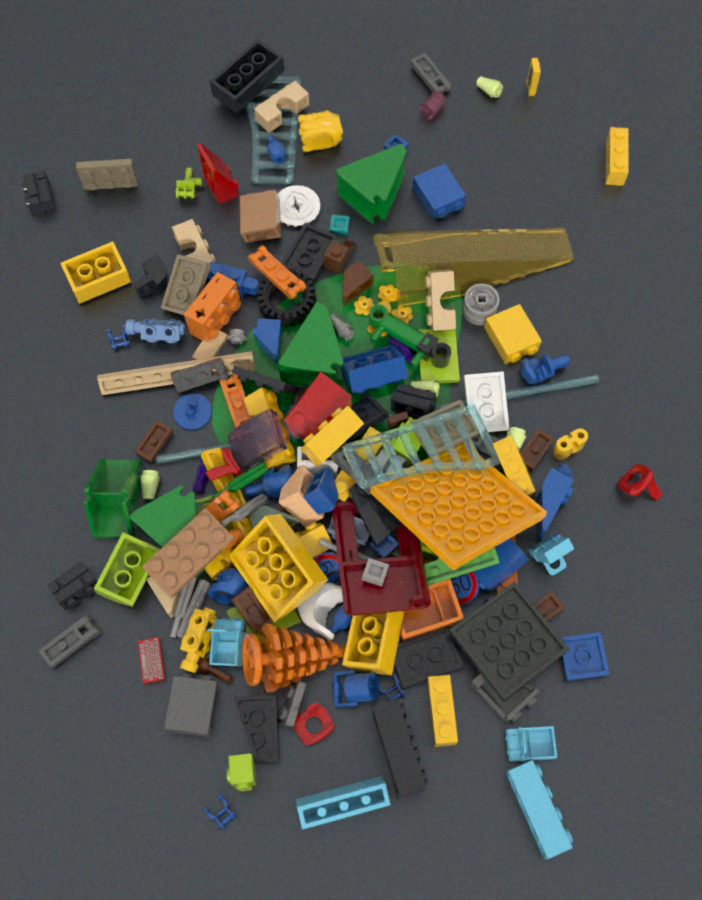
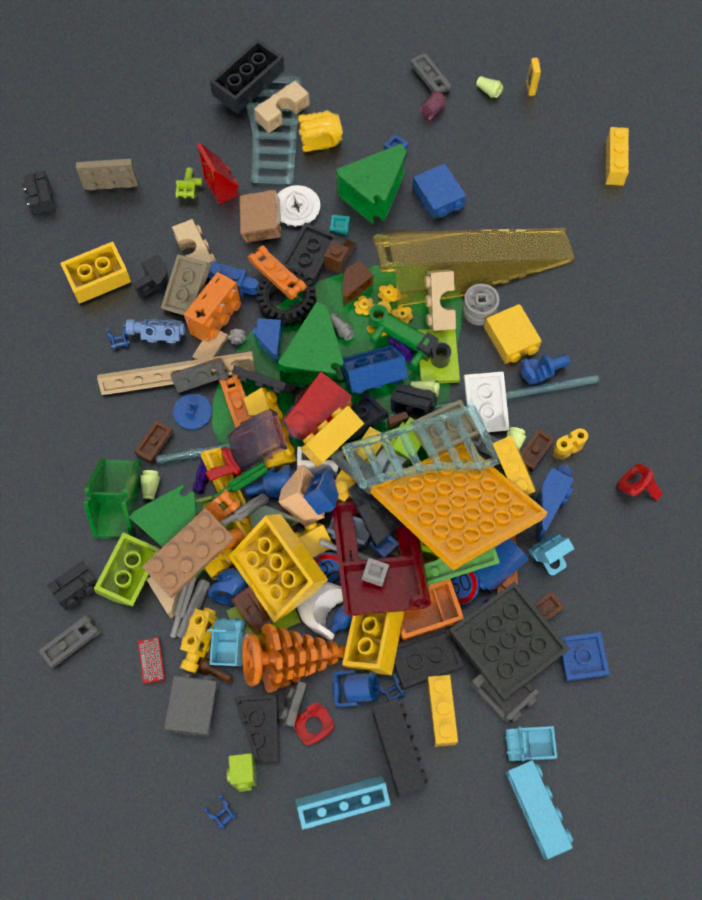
blue plant [267,136,286,164] -> none

